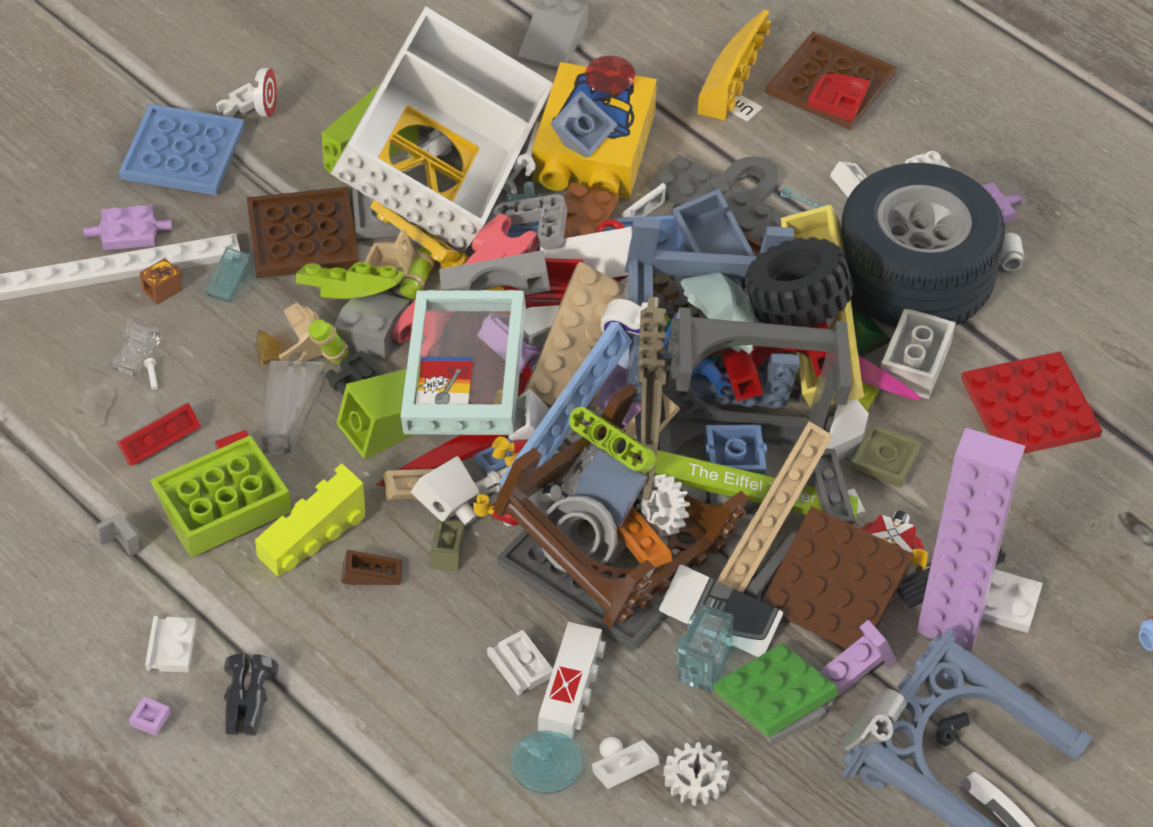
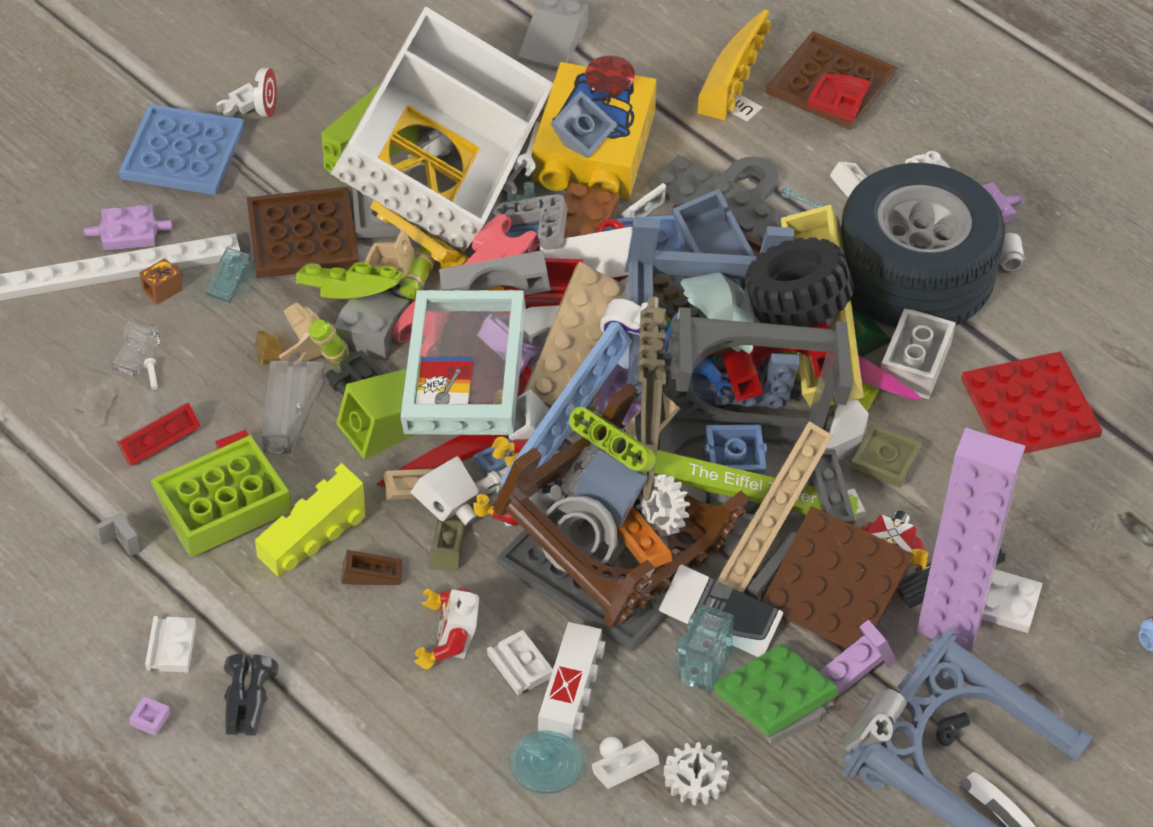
none -> torso [414,588,479,670]

